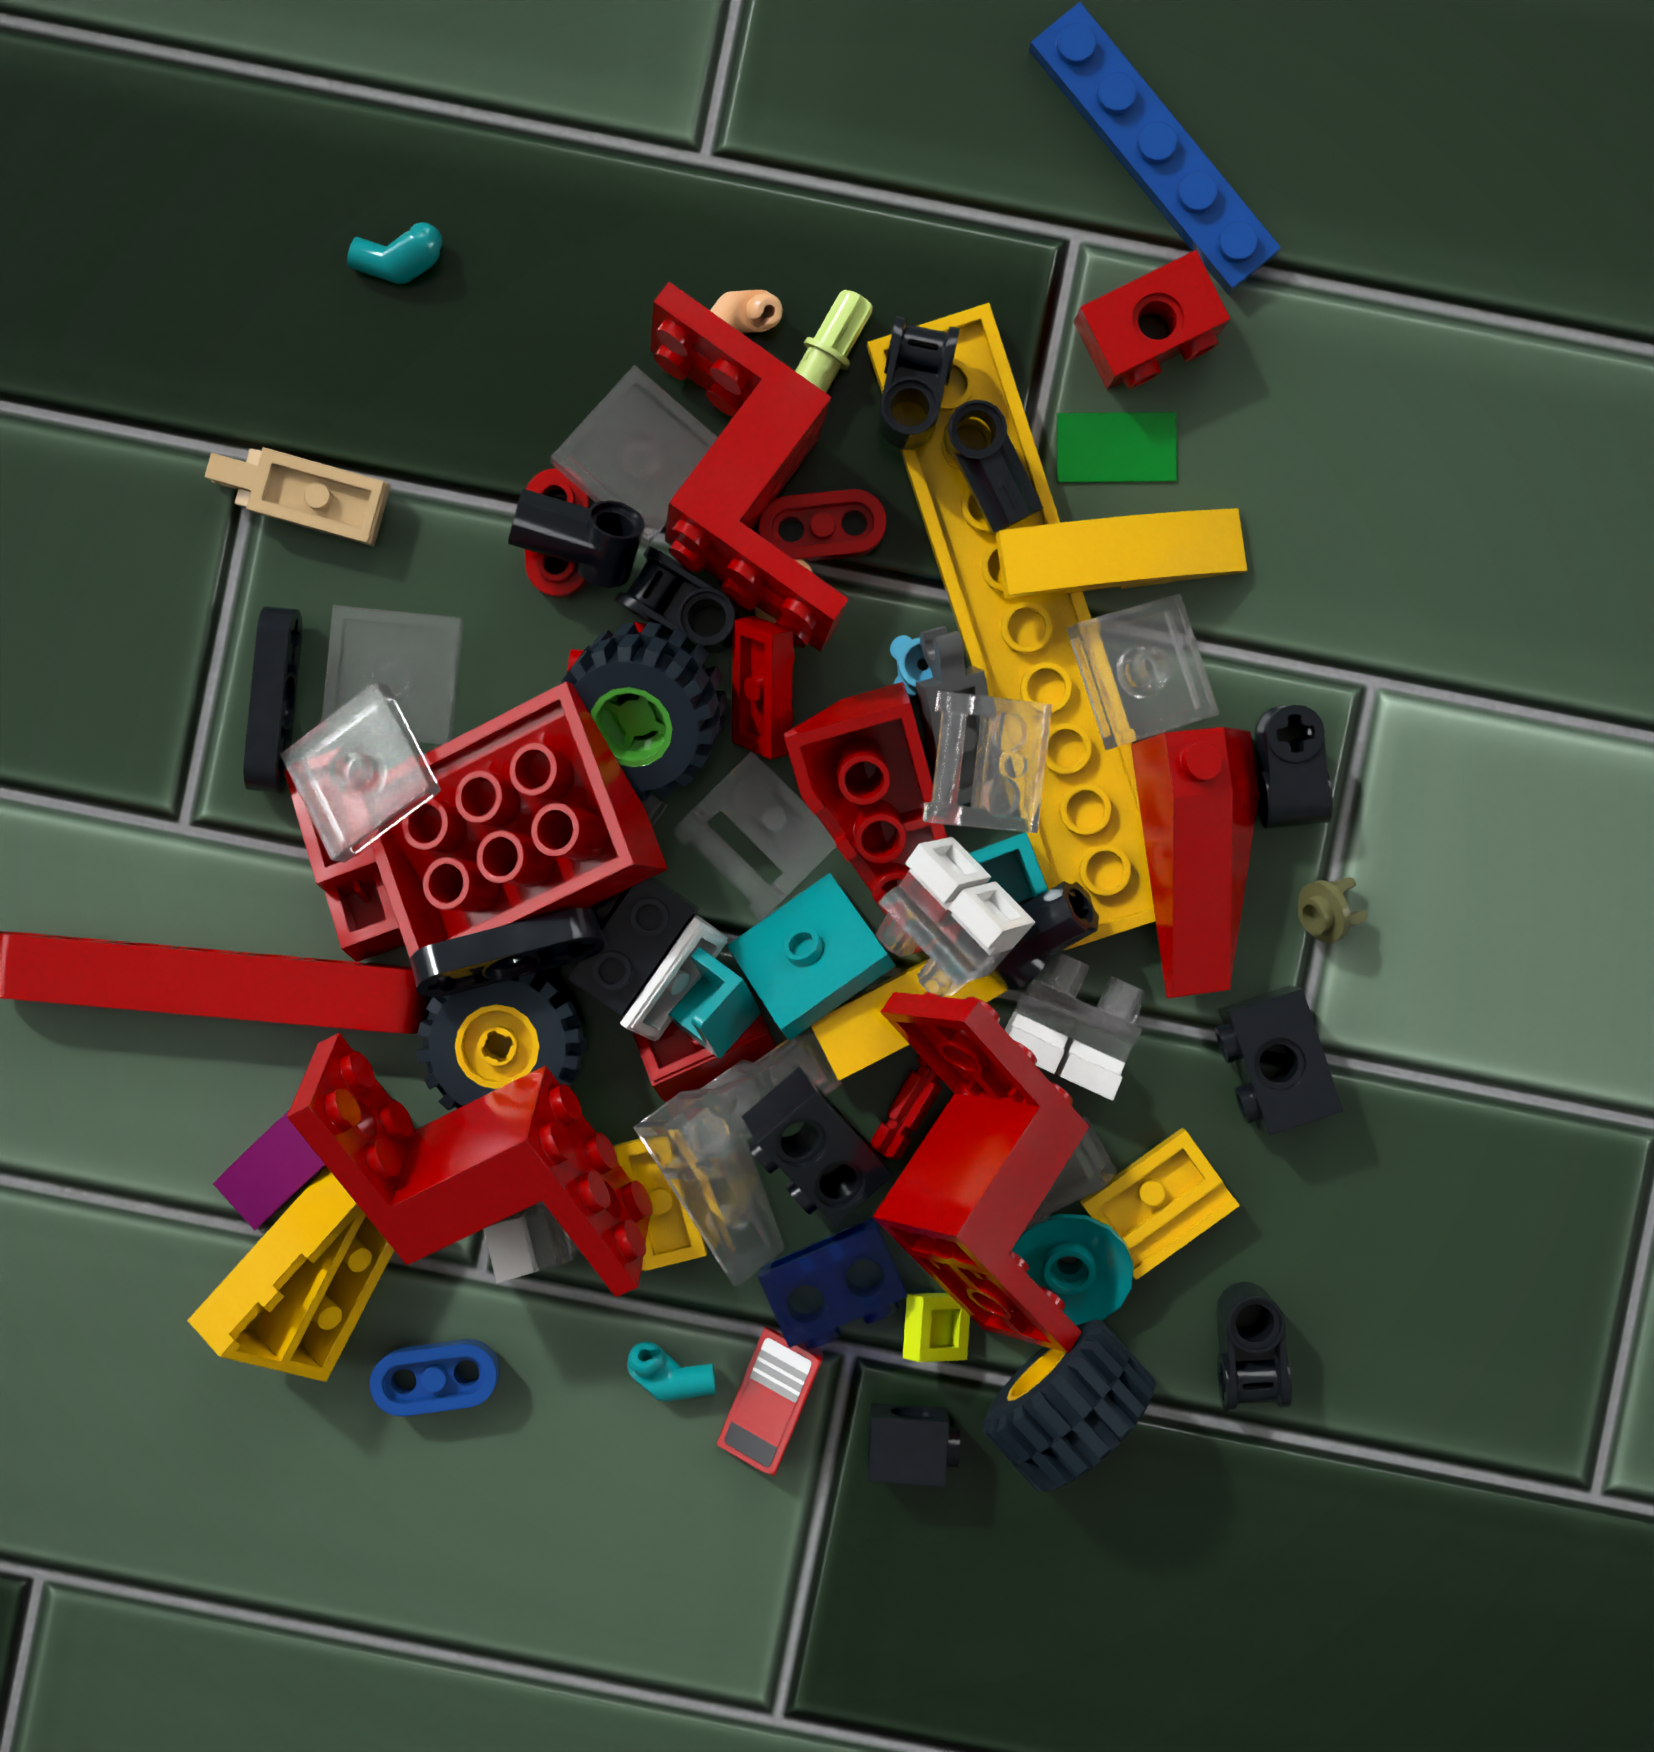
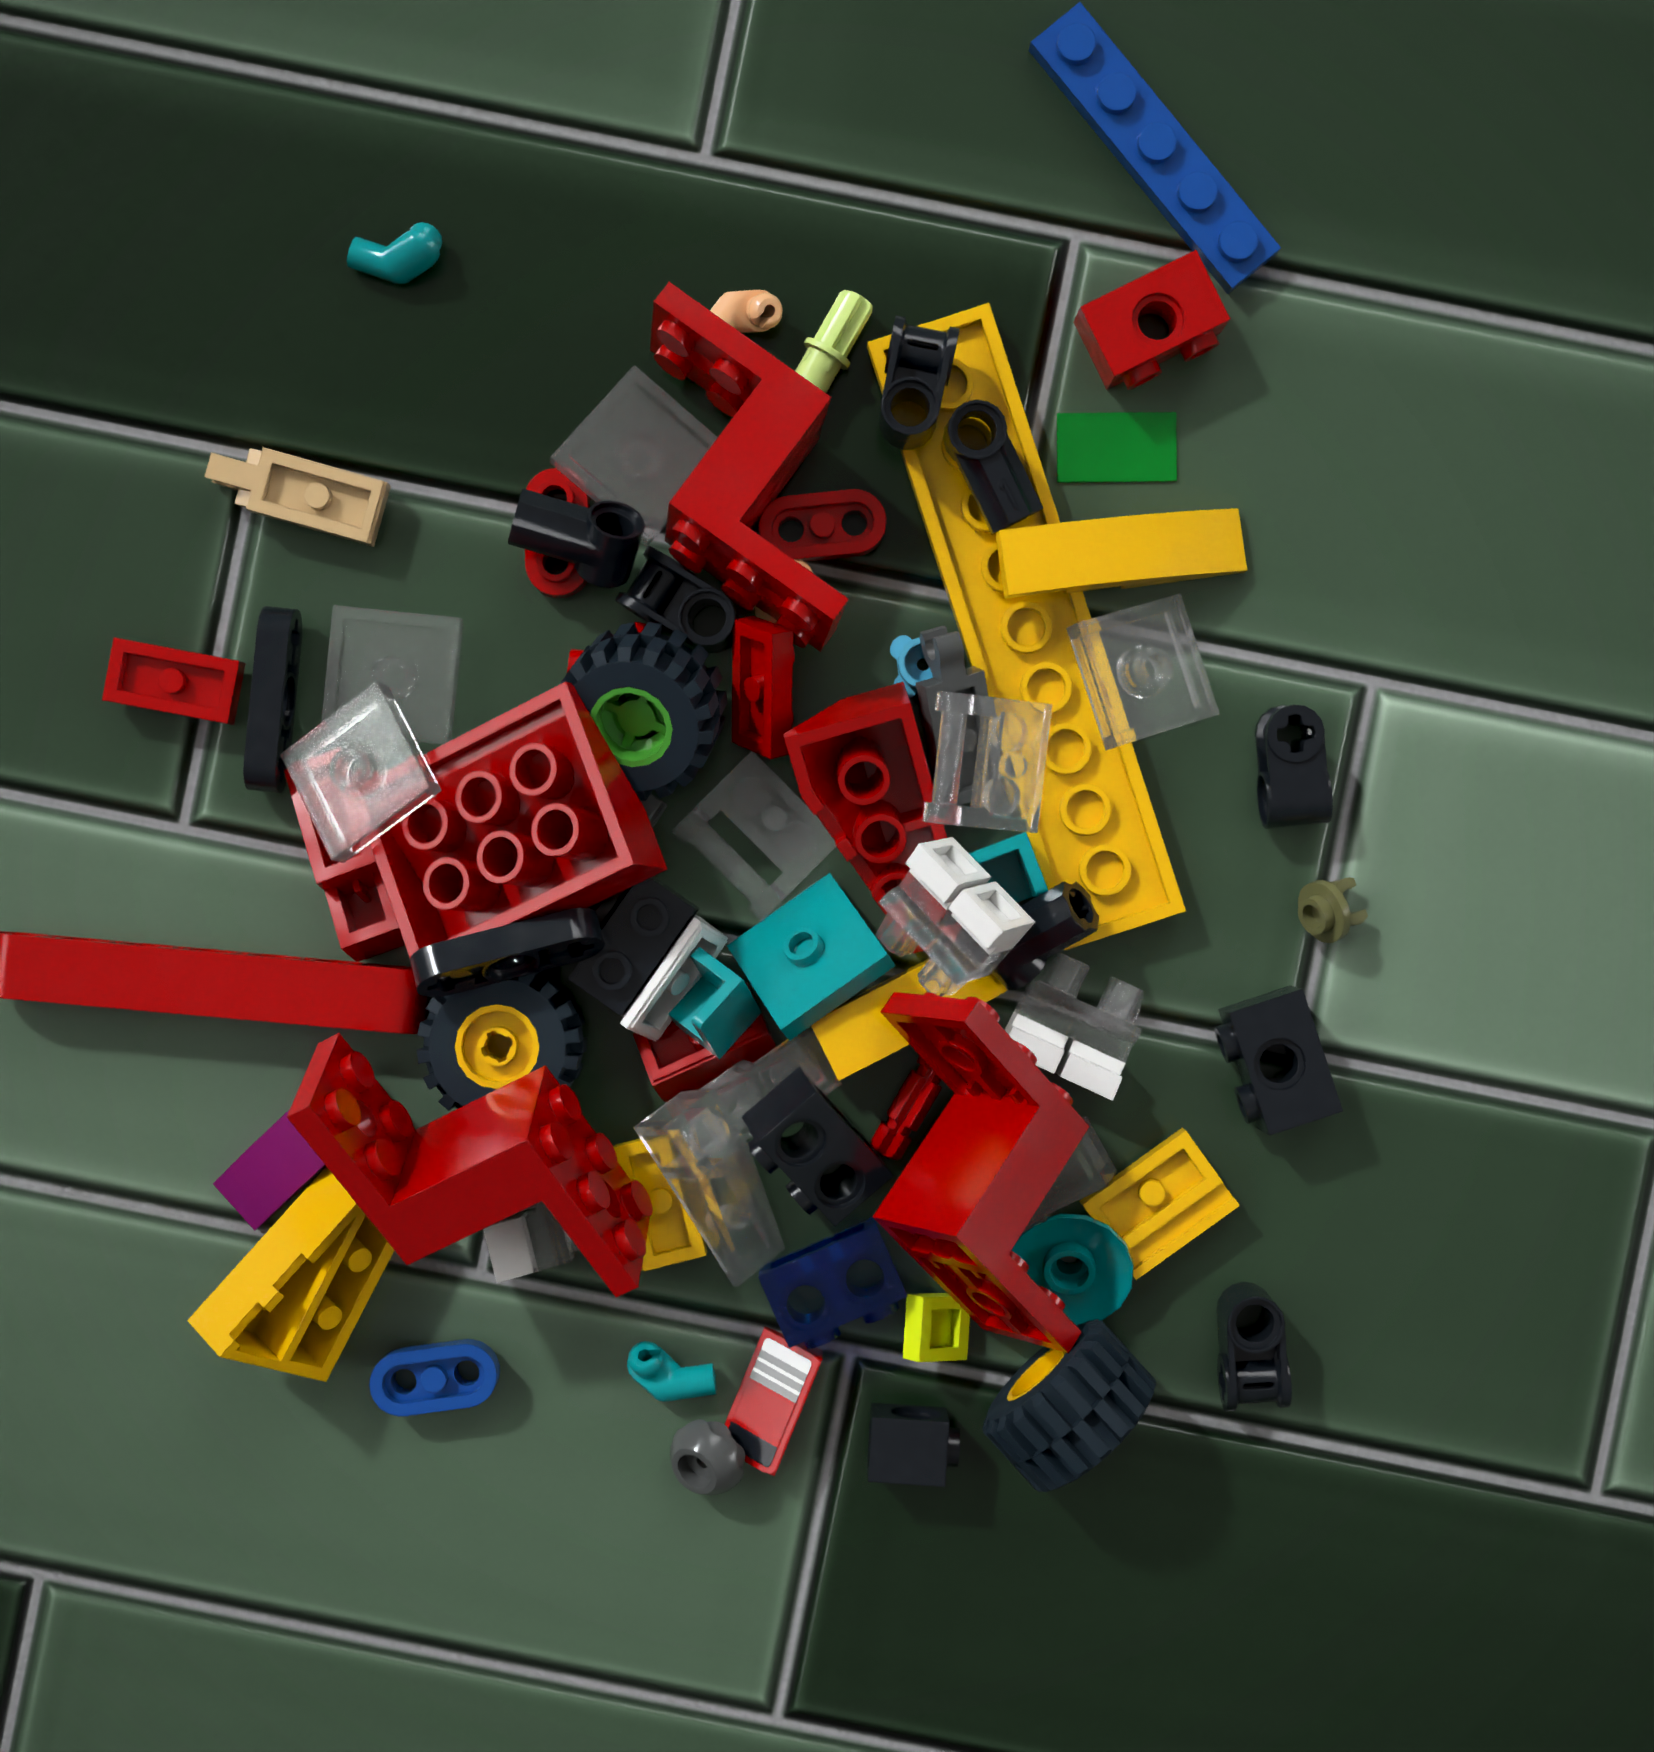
red wedge [1131,727,1260,998] -> none
none -> red plate [102,637,246,725]
none -> dark grey plate [670,1419,745,1496]

